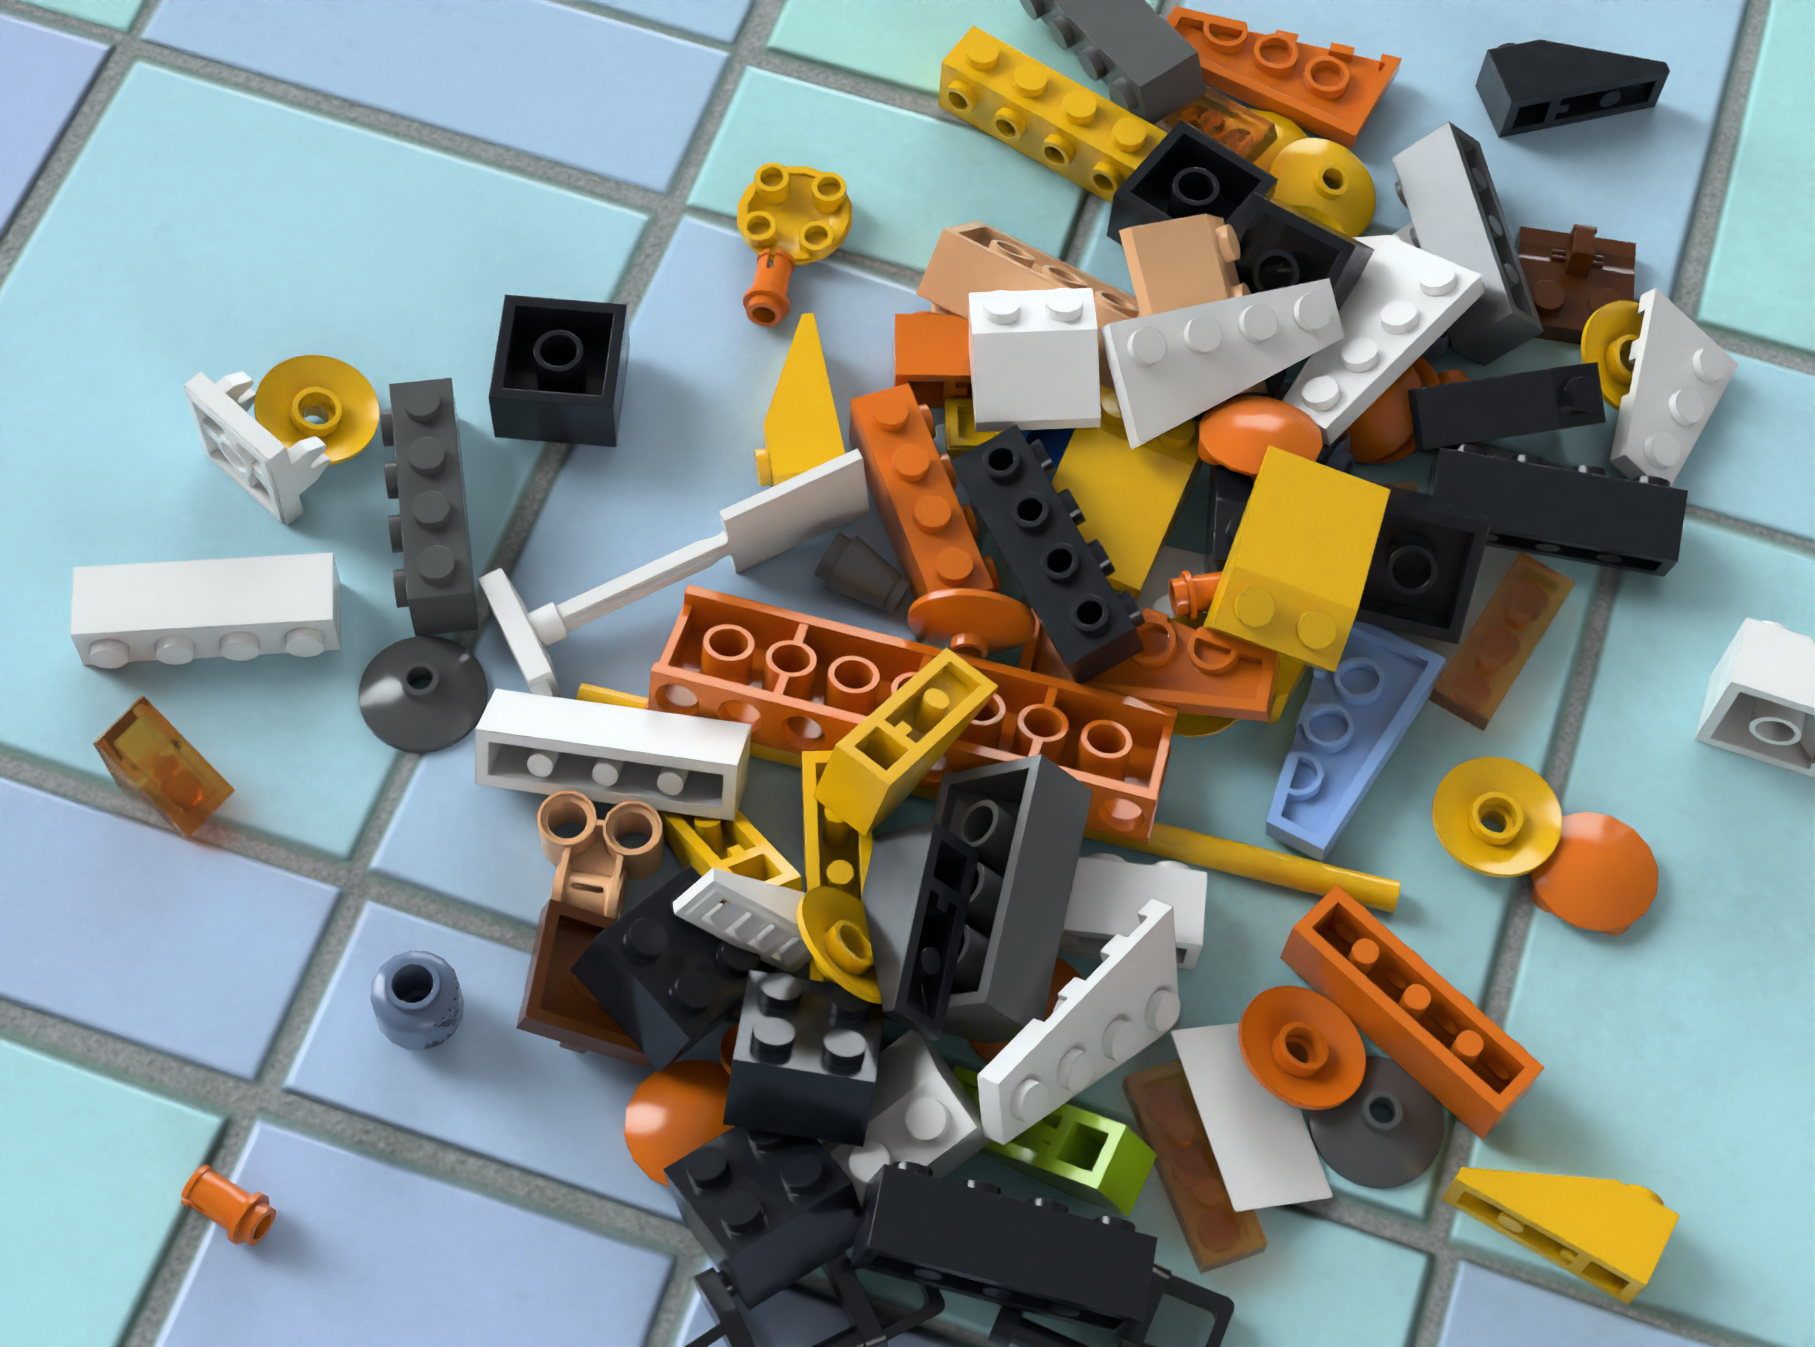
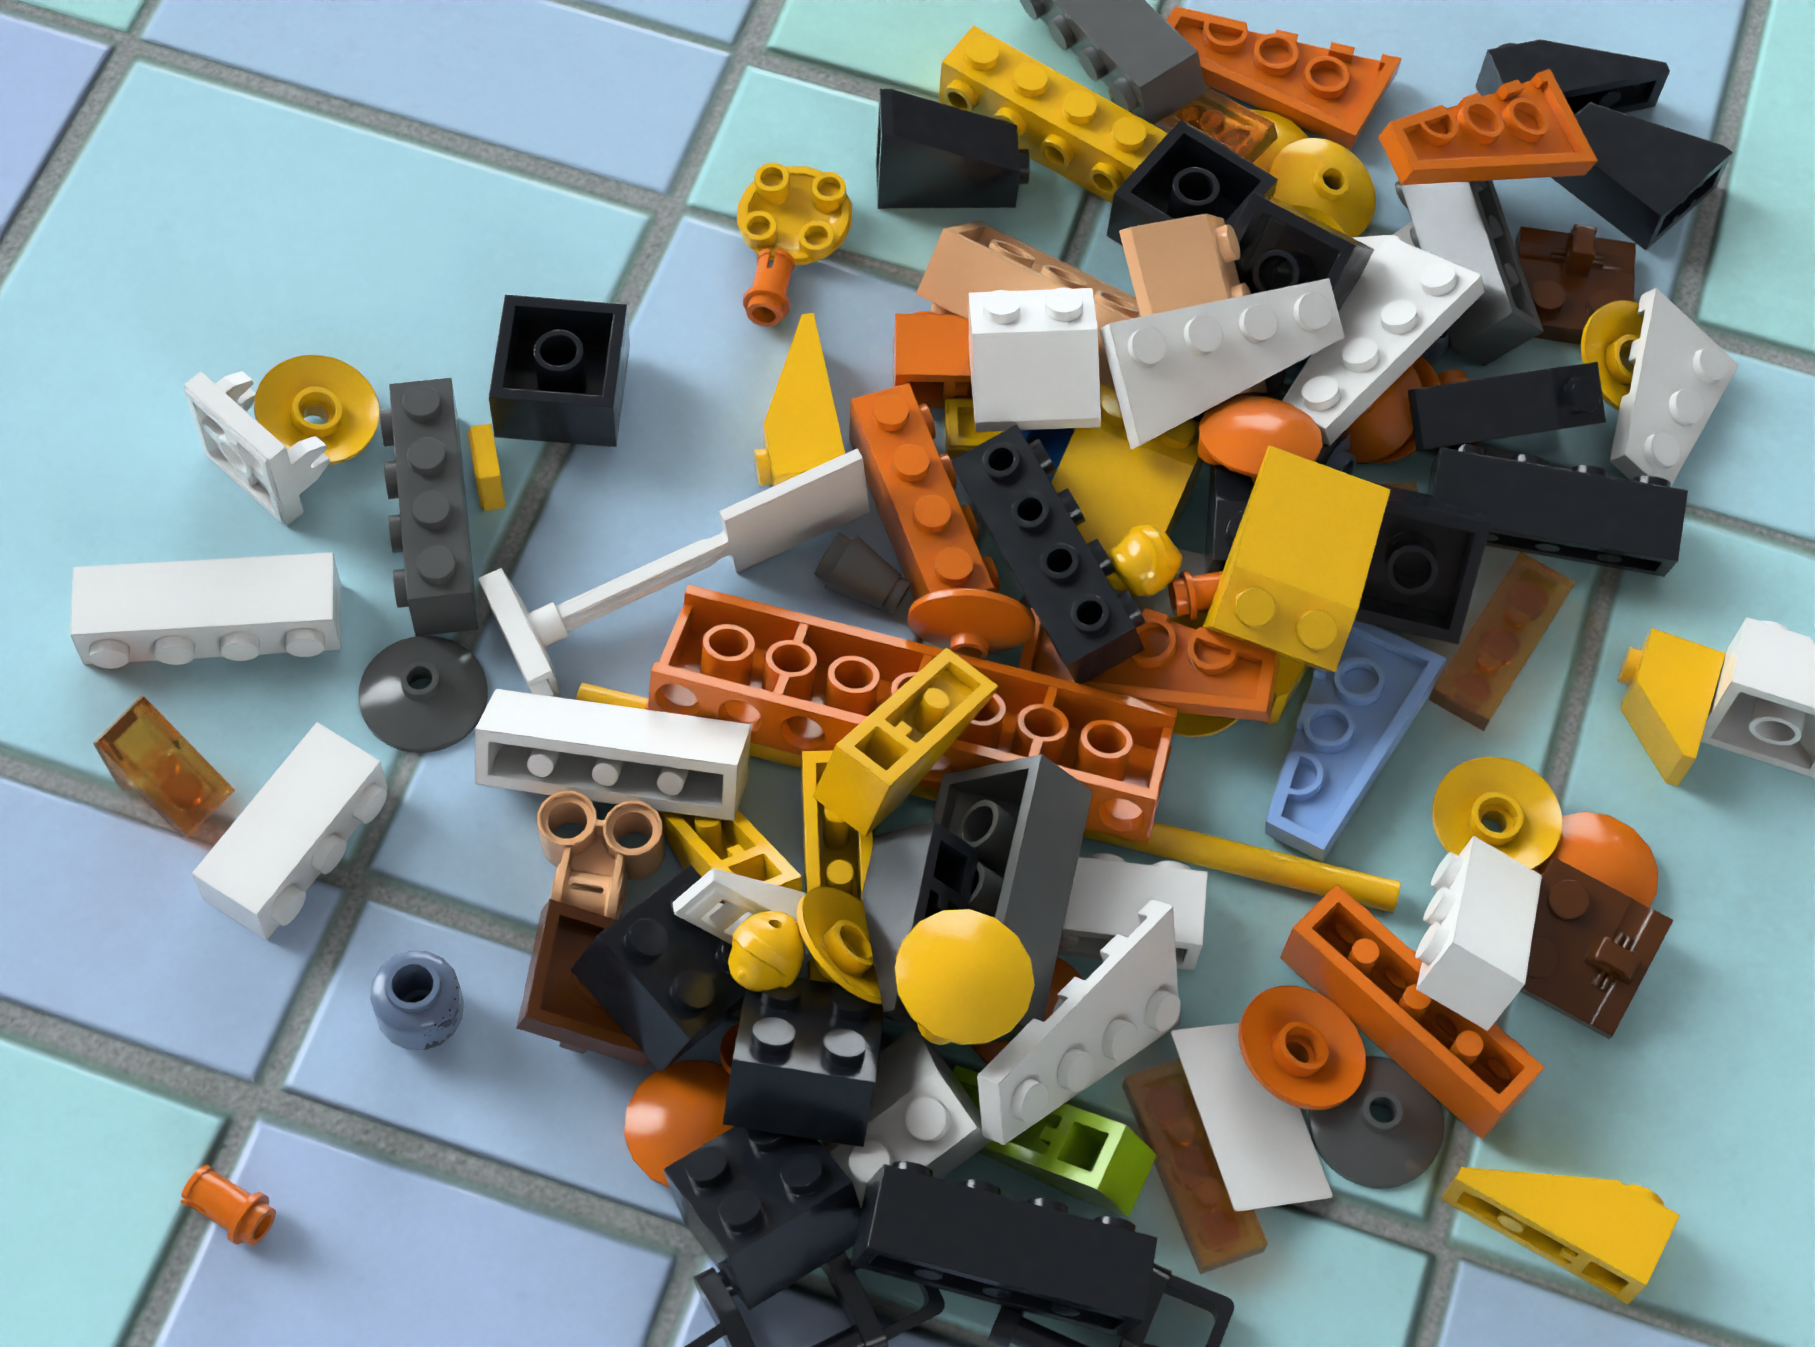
none -> white brick [192,722,388,940]
none -> yellow tile [467,423,506,511]
none -> yellow piece [728,911,804,992]
none -> black slope [876,89,1030,209]
none -> yellow dish [894,909,1035,1045]
none -> yellow piece [1108,525,1183,597]
none -> orange wing [1378,69,1598,185]
none -> white brick [1415,836,1542,1031]
none -> reddish brown hinge [1520,857,1674,1039]
none -> black slope [1551,102,1733,251]
none -> yellow slope [1617,628,1726,787]

